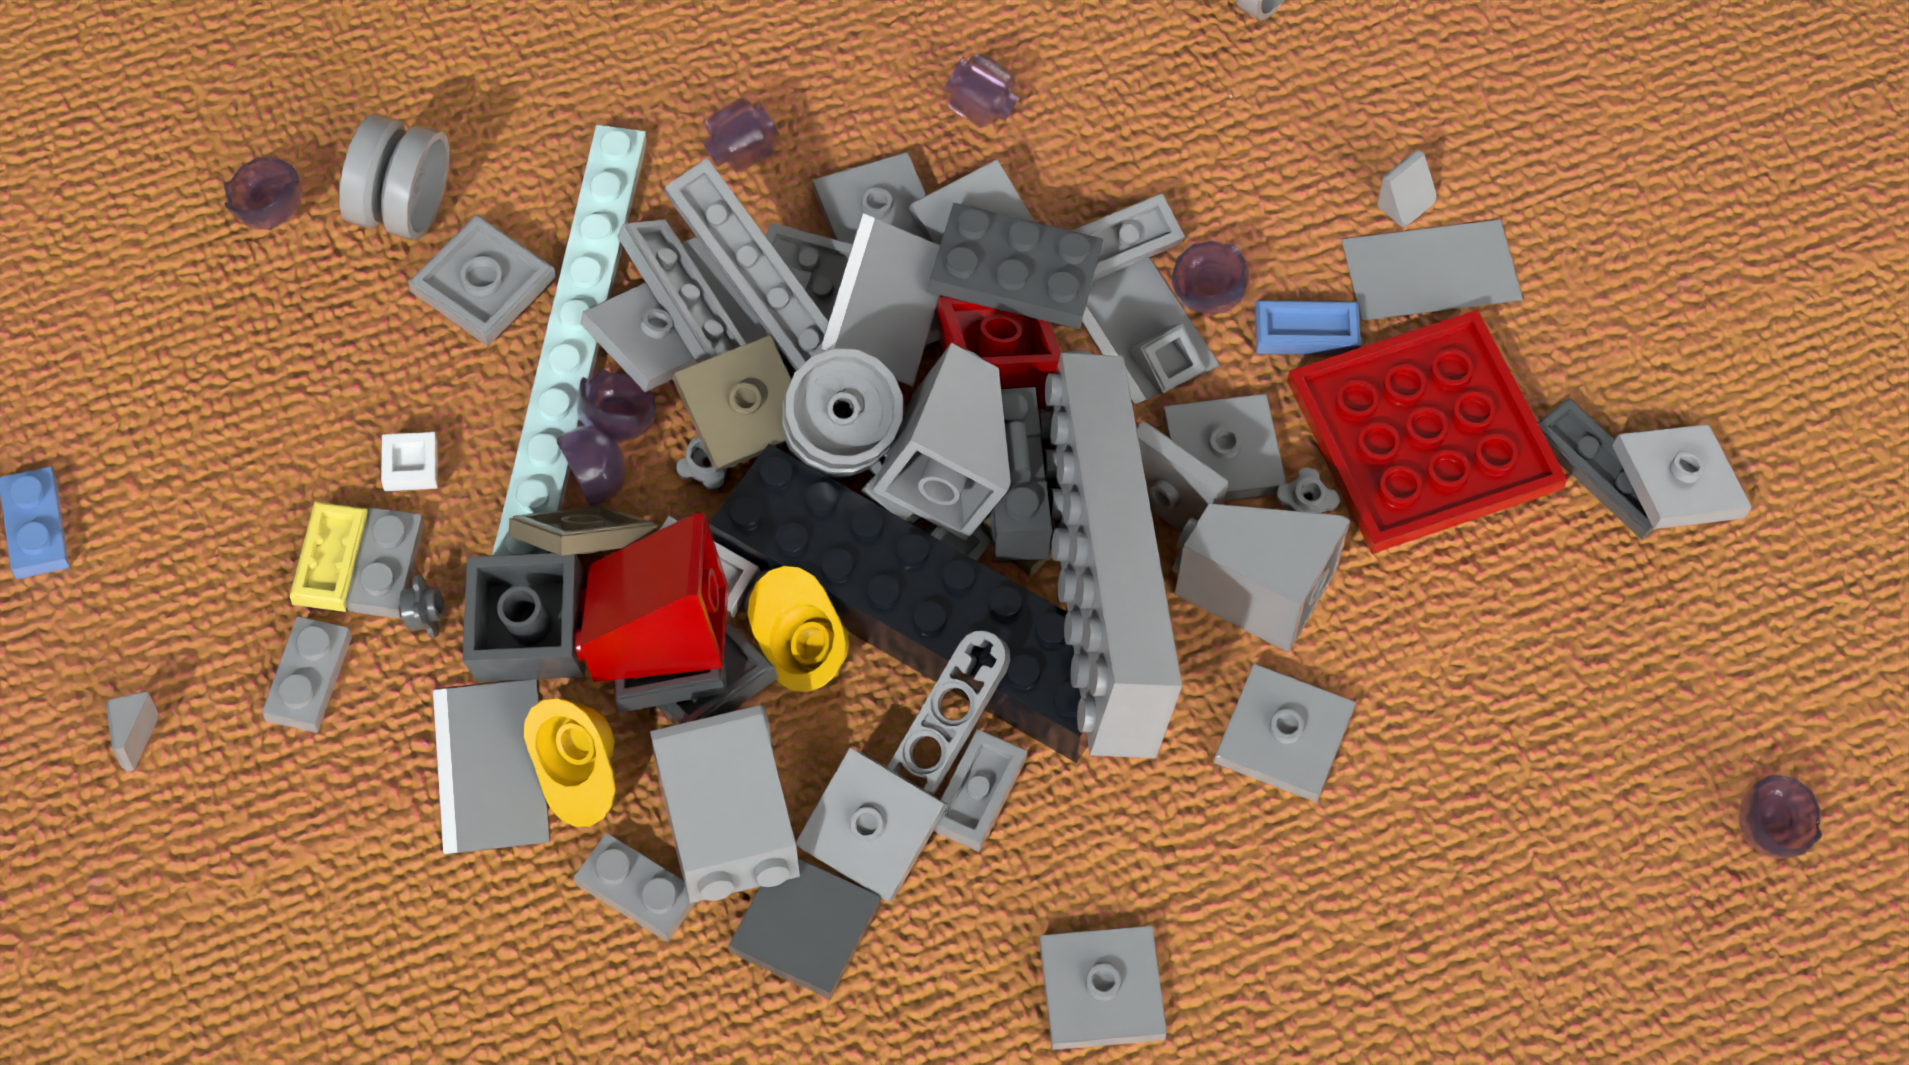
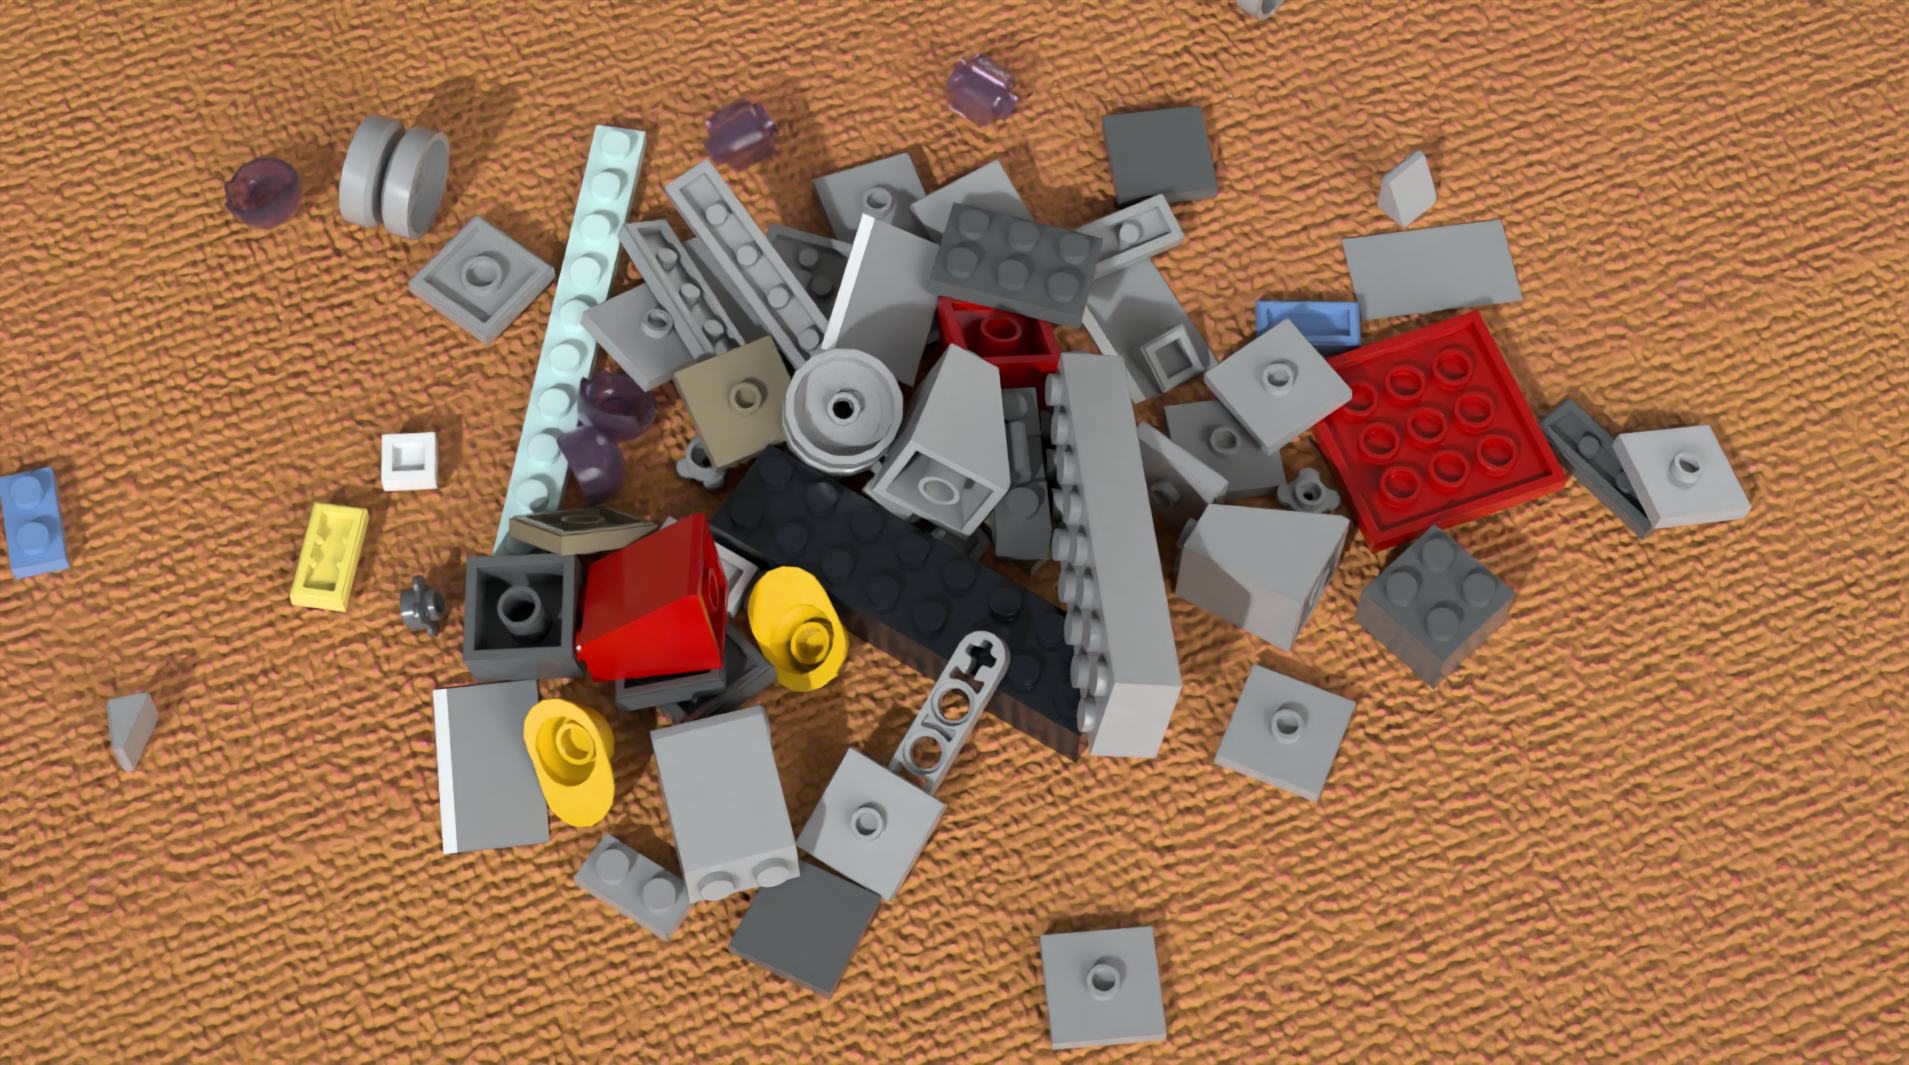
light grey plate [262,616,352,733] -> none
light grey plate [345,507,424,619] -> none
light grey plate [933,729,1027,852] -> none
hair [1171,241,1250,316] -> none
hair [1738,775,1822,859] -> none
none -> dark grey tile [1101,105,1218,209]
none -> light grey plate [1204,318,1352,456]
none -> dark grey brick [1354,524,1516,689]

